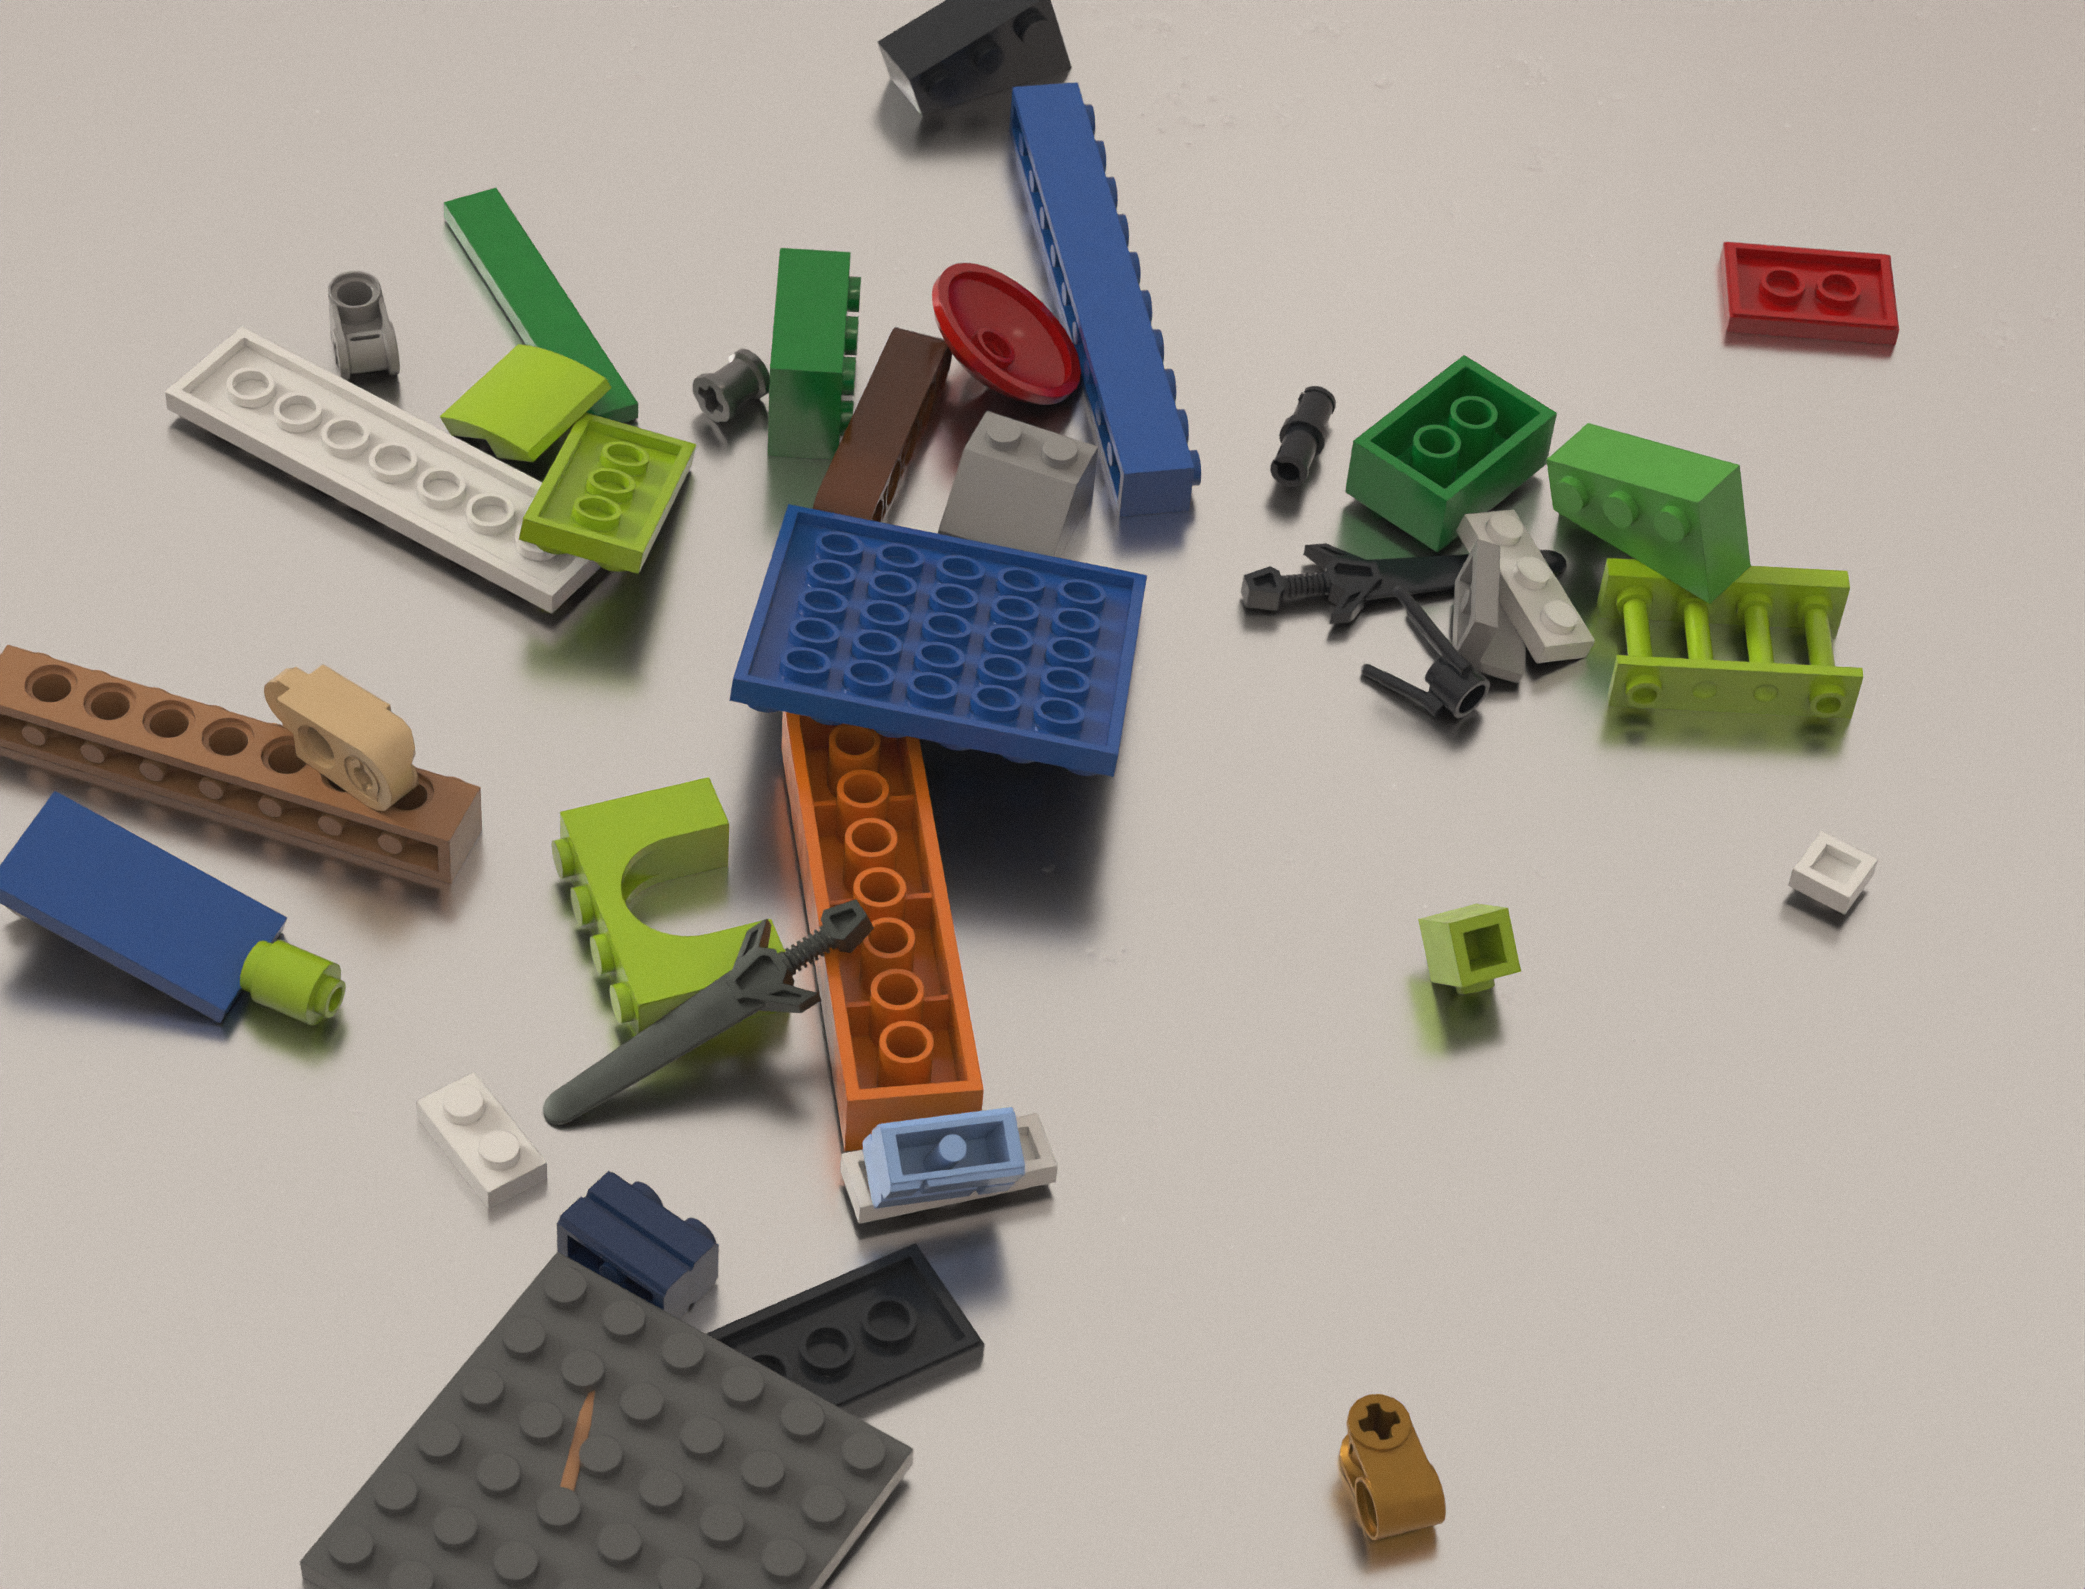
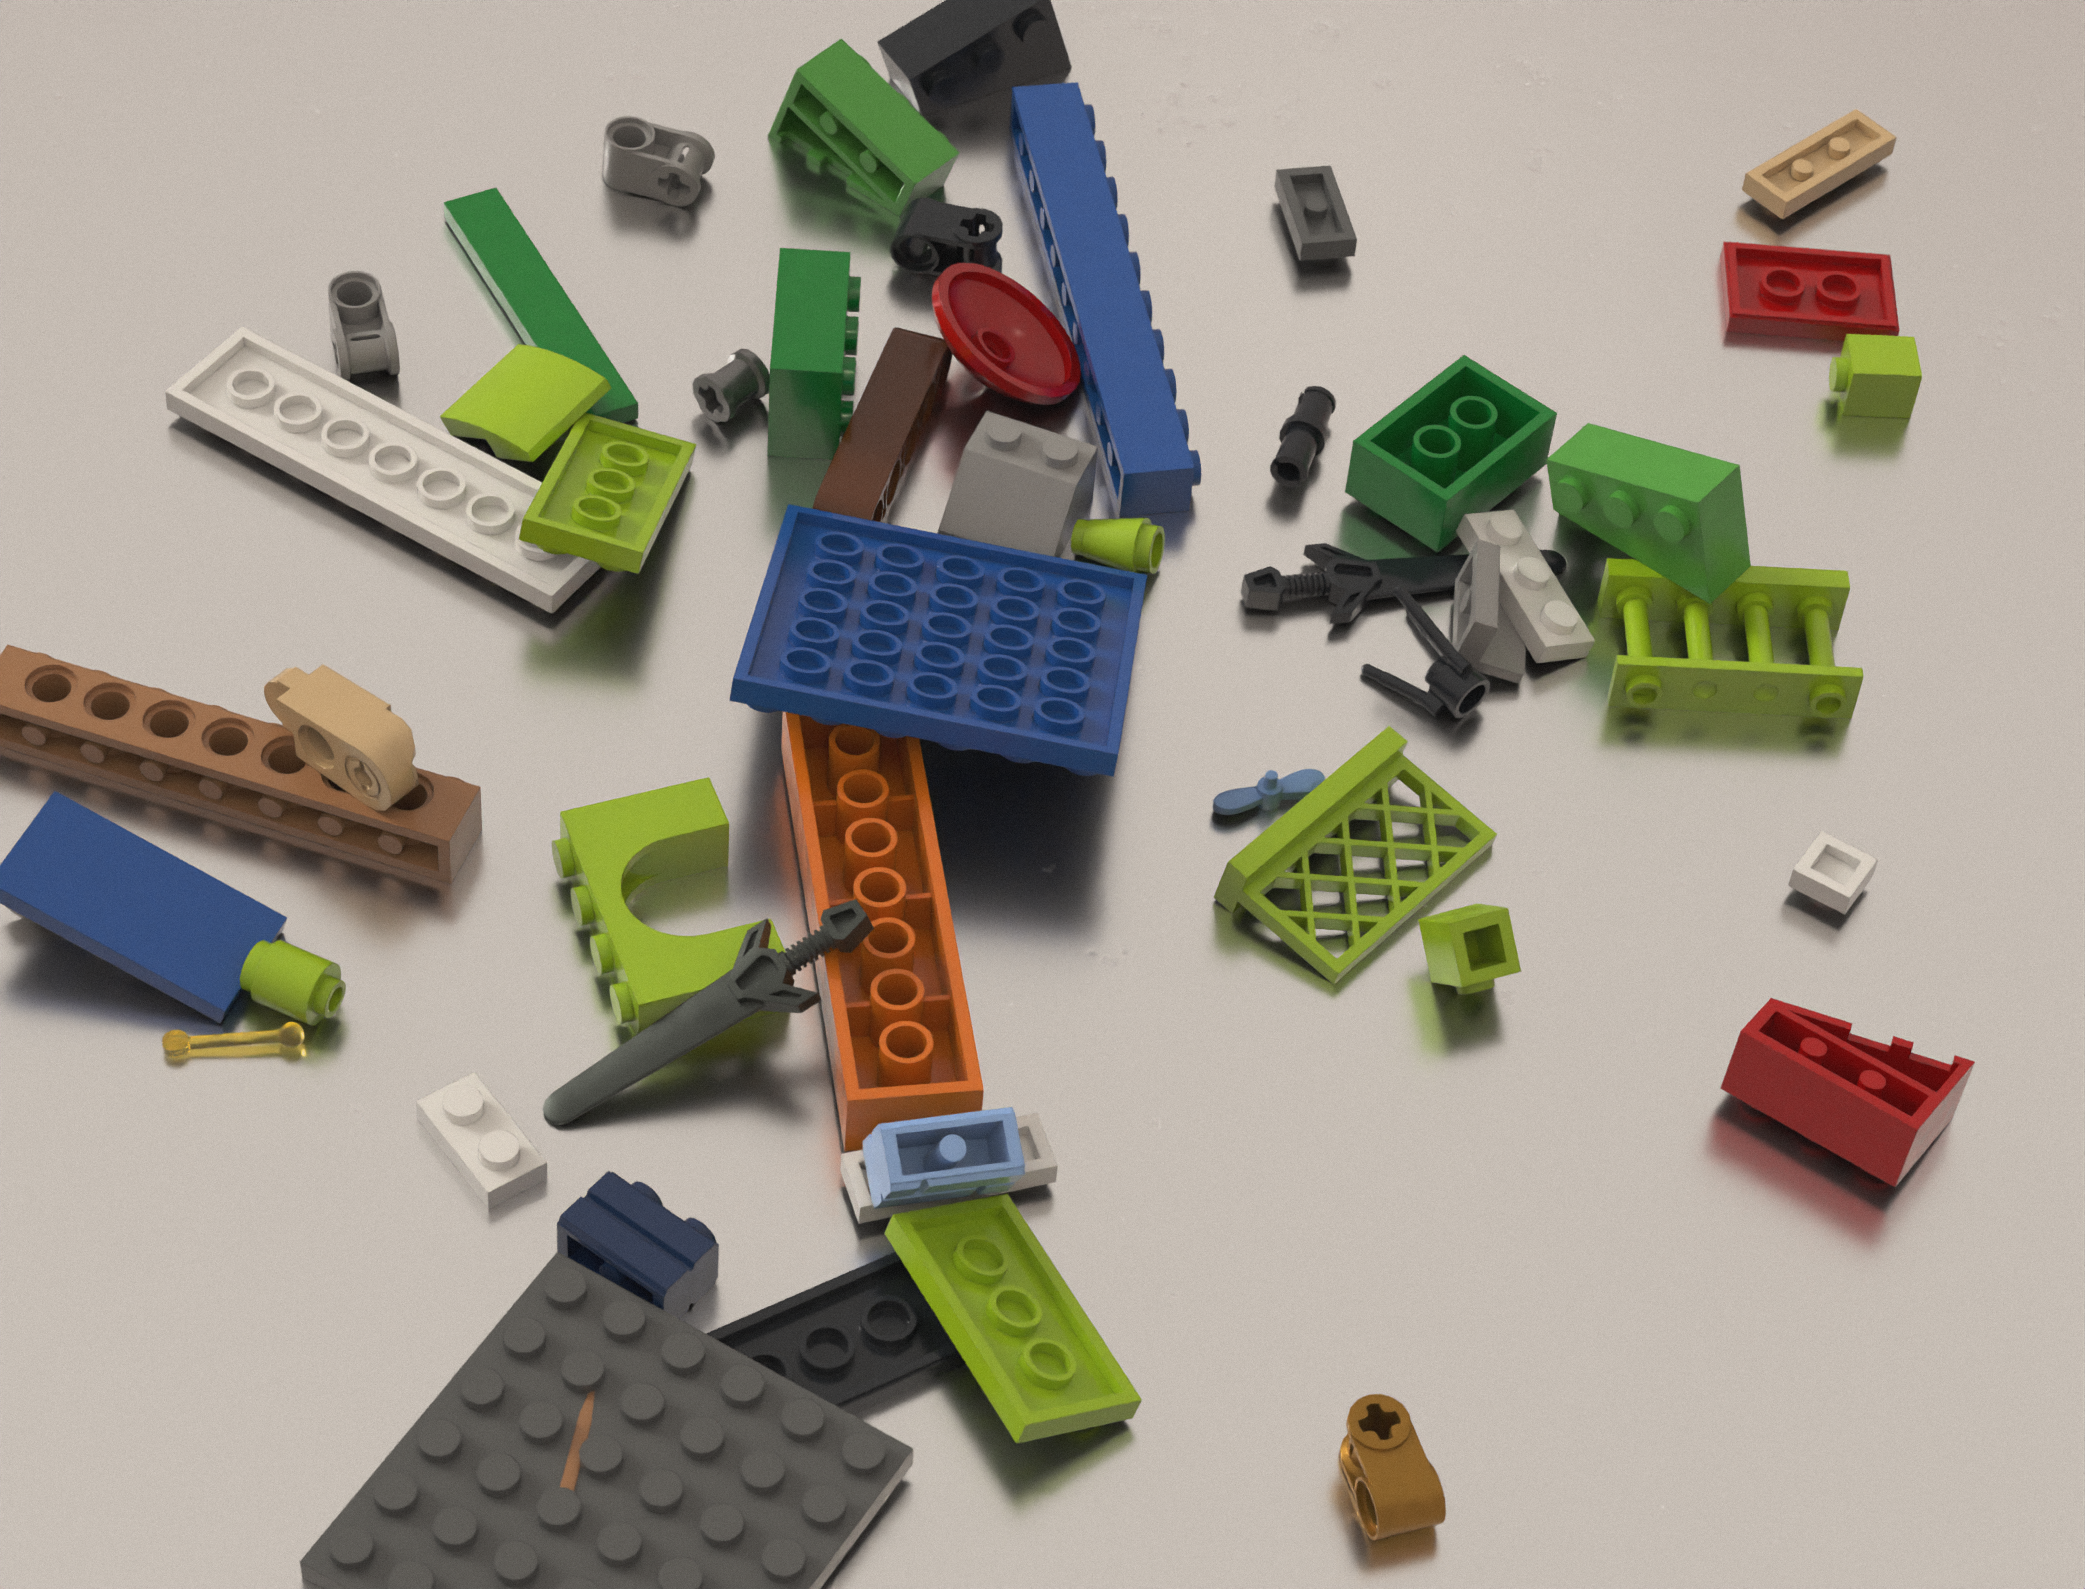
none -> clear yellow hinge [162,1022,305,1059]
none -> light grey piece [602,116,715,206]
none -> bright green wedge [768,38,960,217]
none -> lime plate [884,1194,1142,1444]
none -> black piece [890,198,1003,276]
none -> lime cone [1071,518,1165,574]
none -> medium blue piece [1212,769,1325,815]
none -> lime fence [1214,726,1497,984]
none -> dark grey plate [1274,165,1357,261]
none -> red wedge [1720,998,1975,1187]
none -> tan plate [1742,109,1897,219]
none -> lime brick [1829,334,1922,418]

